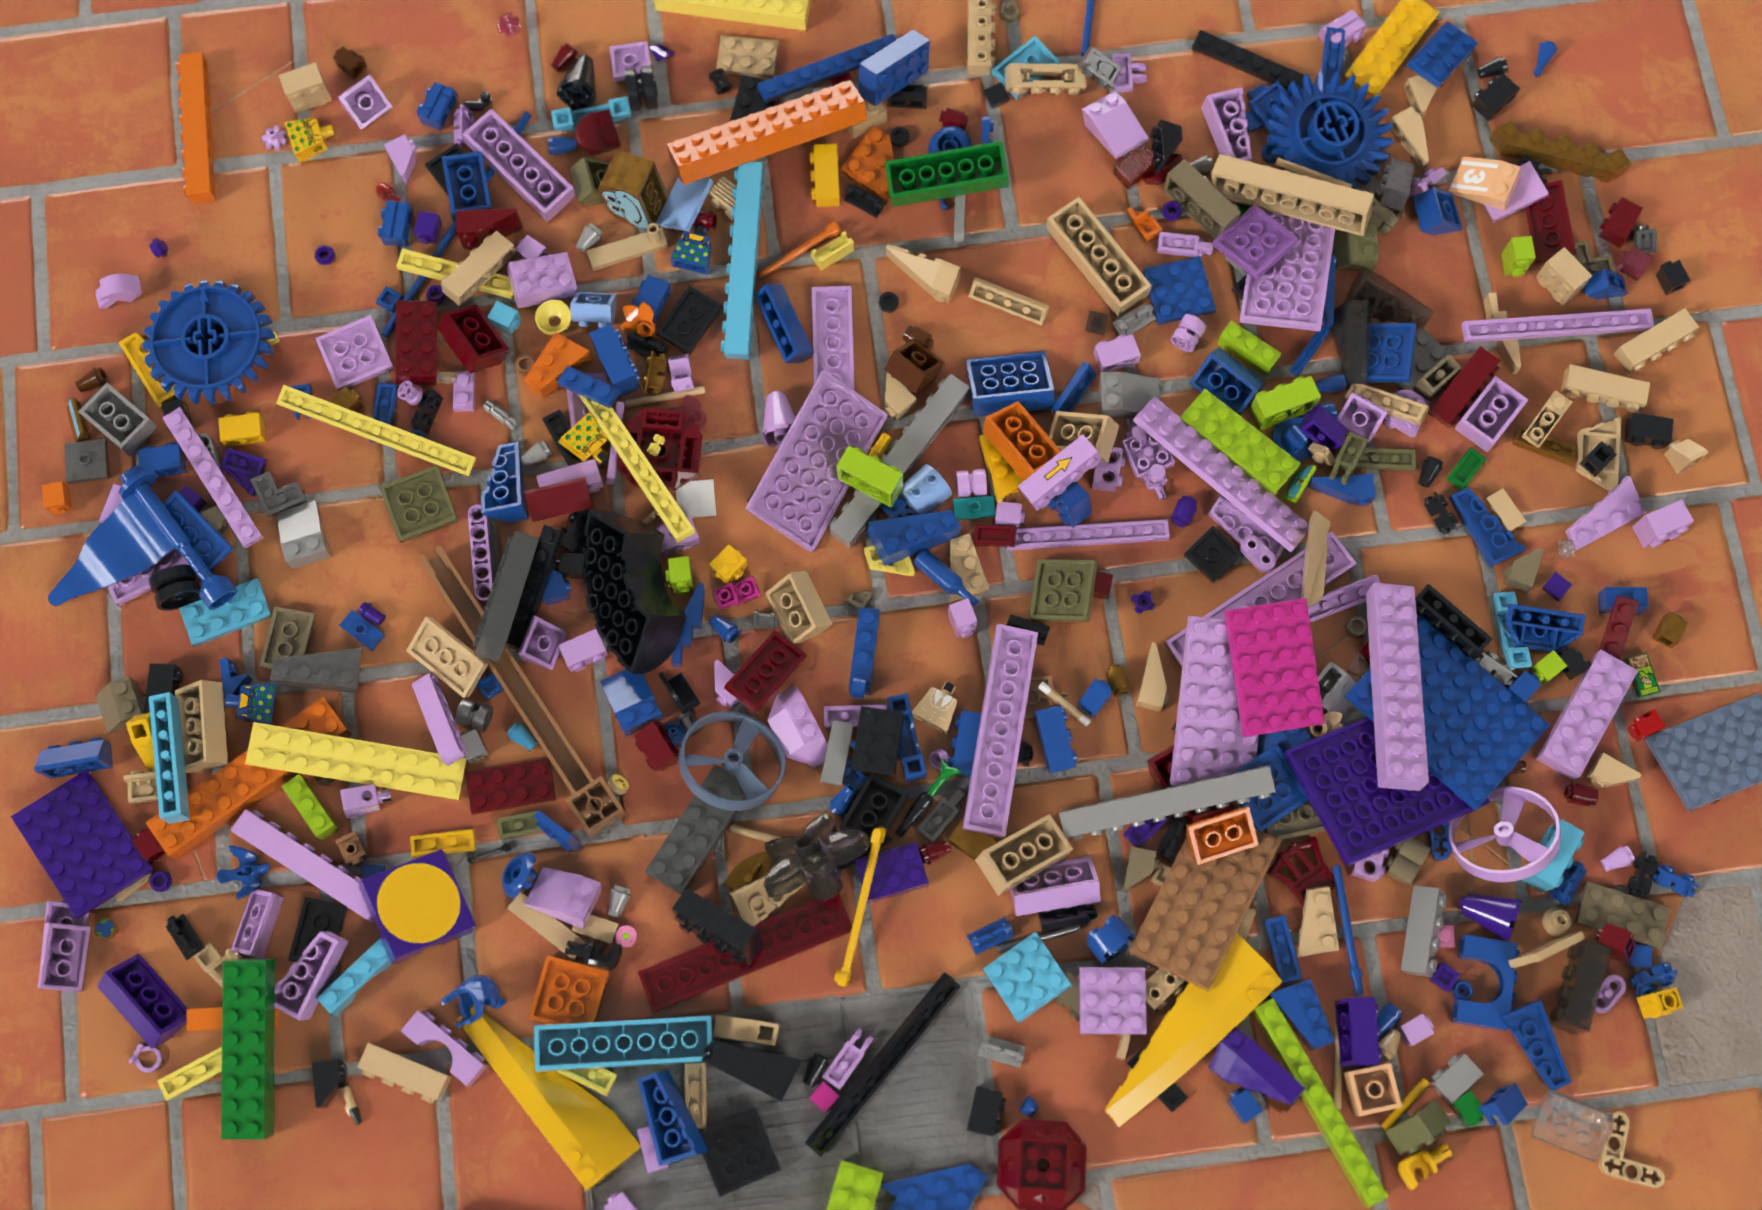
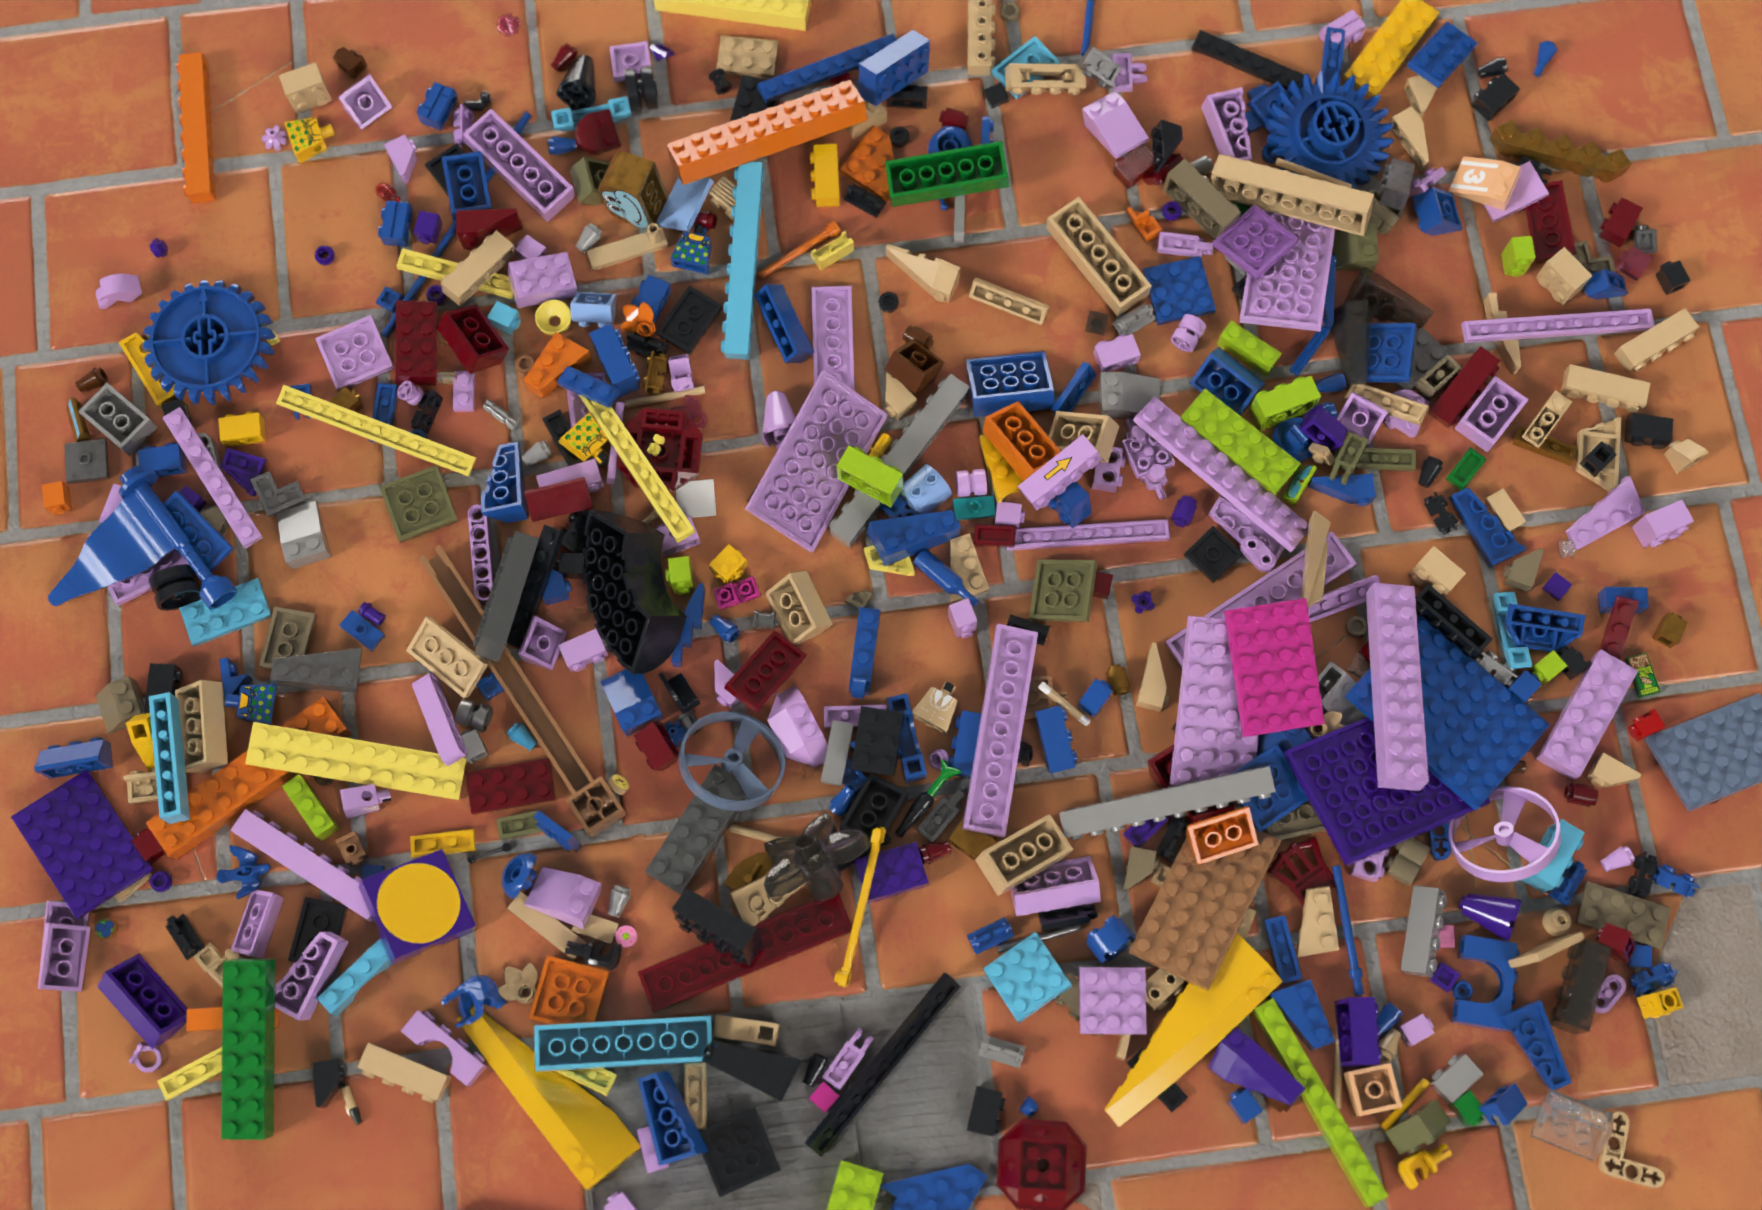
none -> tan plate [499,963,538,1004]
none -> tan brick [1408,546,1466,597]

